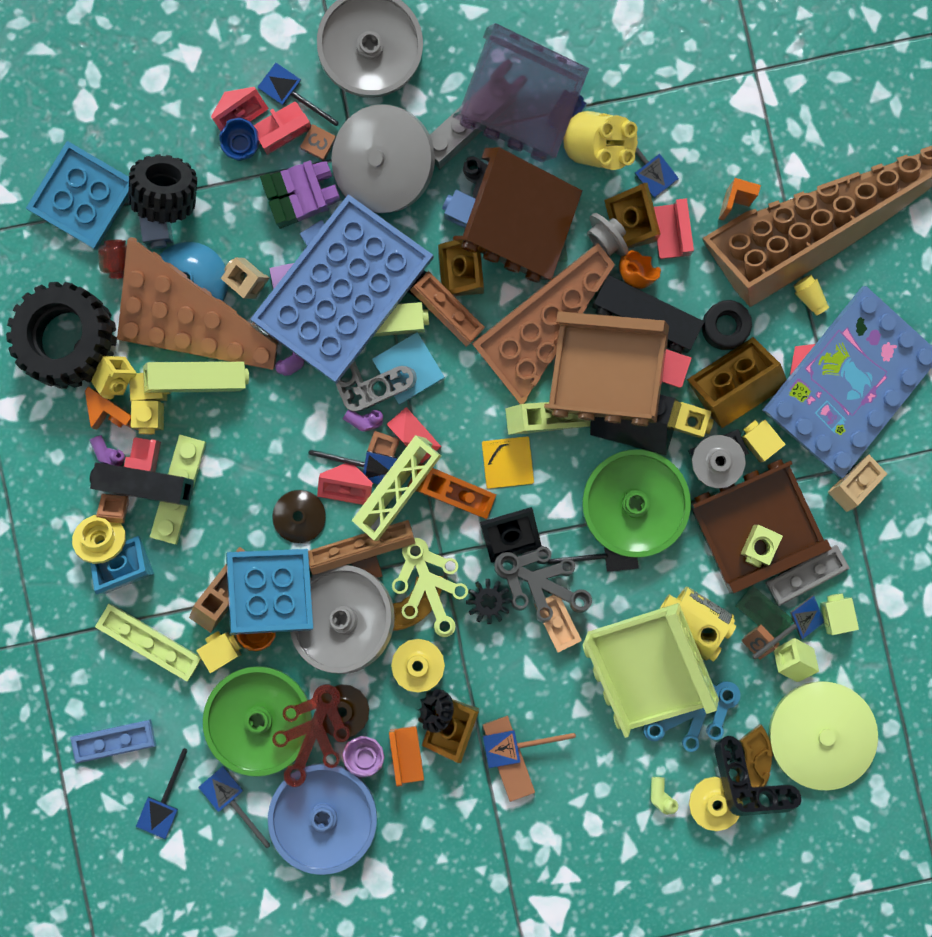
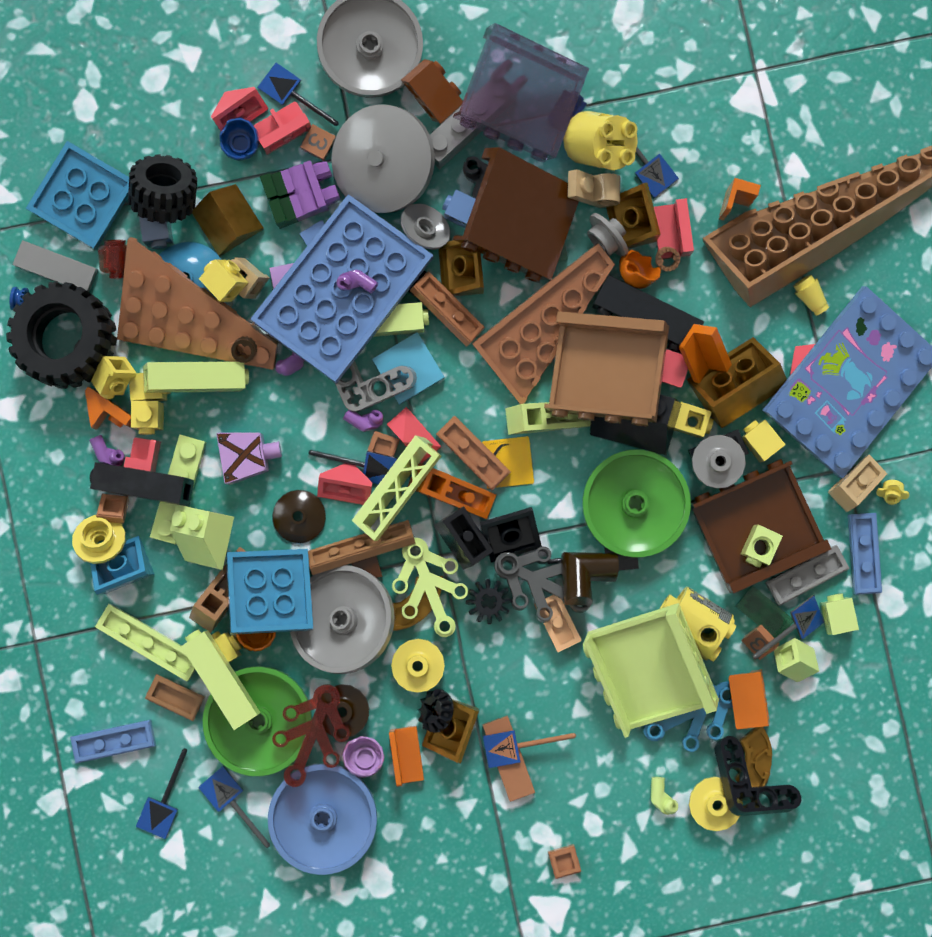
black tyre [702,300,752,350] -> none
yellowish green dish [769,681,878,790] -> none
none -> blue bush [9,287,29,310]
none -> light grey tile [12,240,98,292]
none -> medium nougat tile [145,674,205,721]
none -> yellowish green slope [170,504,234,570]
none -> yellowish green brick [181,629,260,730]
none -> pearl gold slope [192,184,264,257]
none -> light yellow brick [199,259,248,302]
none -> lavender torso [216,433,282,485]
none -> dark brown bush [231,336,257,363]
none -> medium lavender arm [336,270,378,294]
none -> dark orange brick [401,59,464,124]
none -> light grey dish [401,204,450,250]
none -> black brick [434,506,493,570]
none -> nougat tile [436,415,511,491]
none -> nougat tile [548,844,581,879]
none -> dark brown brick [561,552,619,606]
none -> tan plate [568,169,620,208]
none -> medium nougat bush [655,247,681,271]
none -> orange panel [679,324,732,383]
none -> orange panel [729,669,770,729]
none -> medium blue tile [848,513,882,595]
none -> light yellow plate [876,480,909,505]

